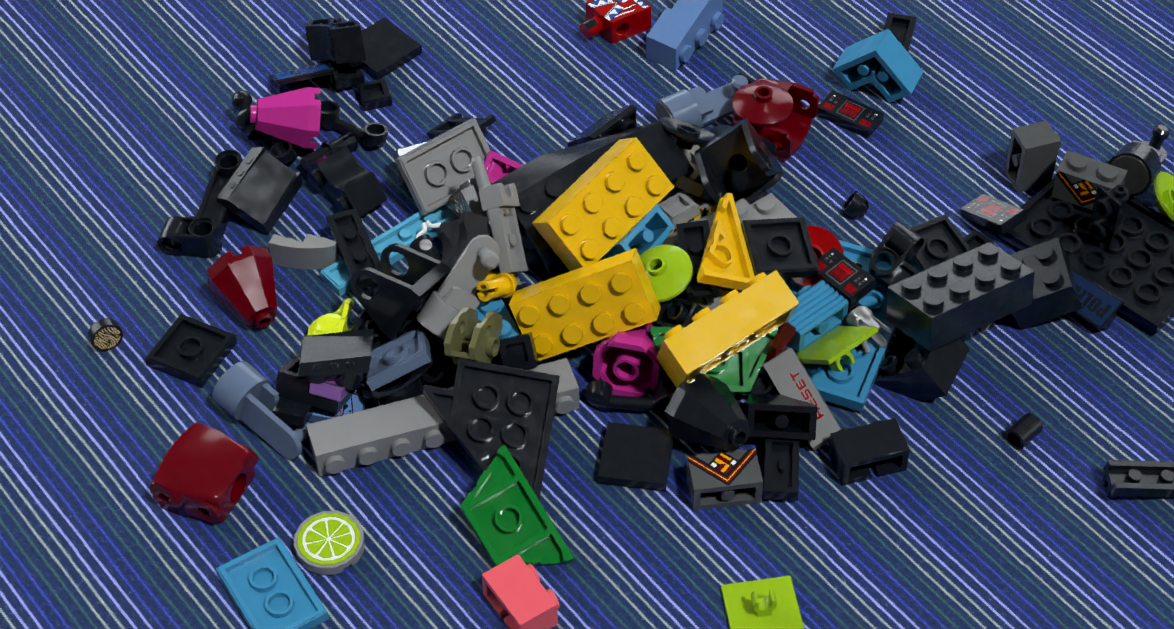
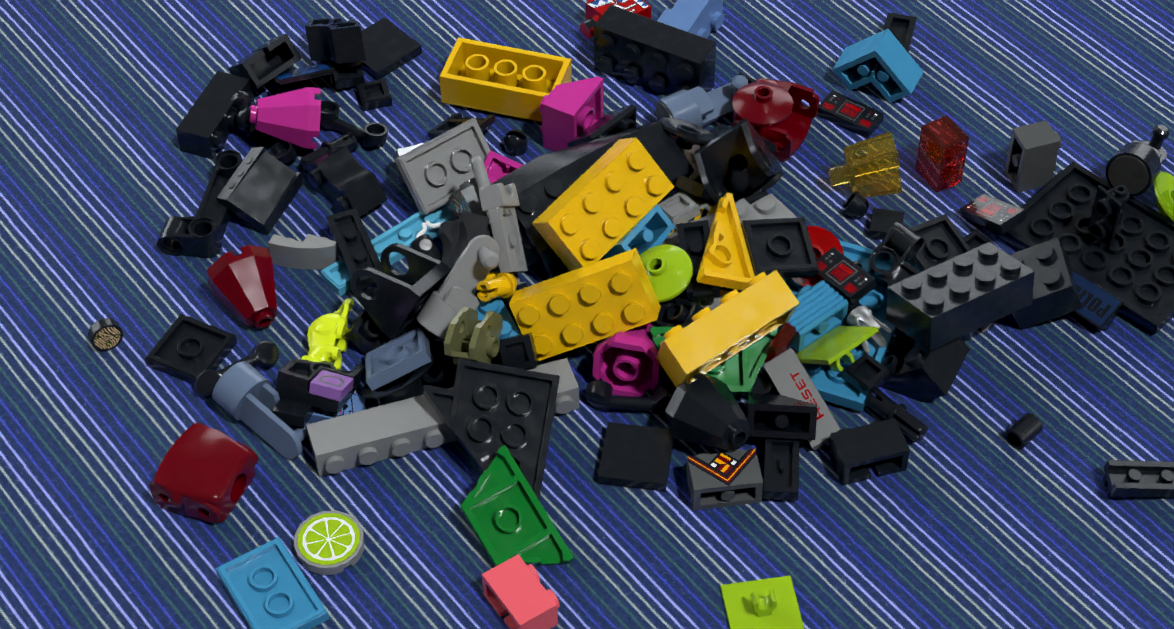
black slope [297,329,374,390] -> none
dark grey brick [1051,150,1128,210] -> none
none -> black brick [176,71,254,160]
none -> black bar [194,340,279,398]
none -> black piece [228,33,302,91]
none -> yellow brick [439,37,572,122]
none -> black hinge [503,130,528,156]
none -> dark pink slope [540,77,604,152]
none -> black brick [594,5,716,96]
none -> clear yellow torso [828,131,902,197]
none -> black tile [842,353,891,397]
none -> black axle [865,389,928,442]
none -> black tile [868,208,904,240]
none -> clear red brick [915,115,969,192]

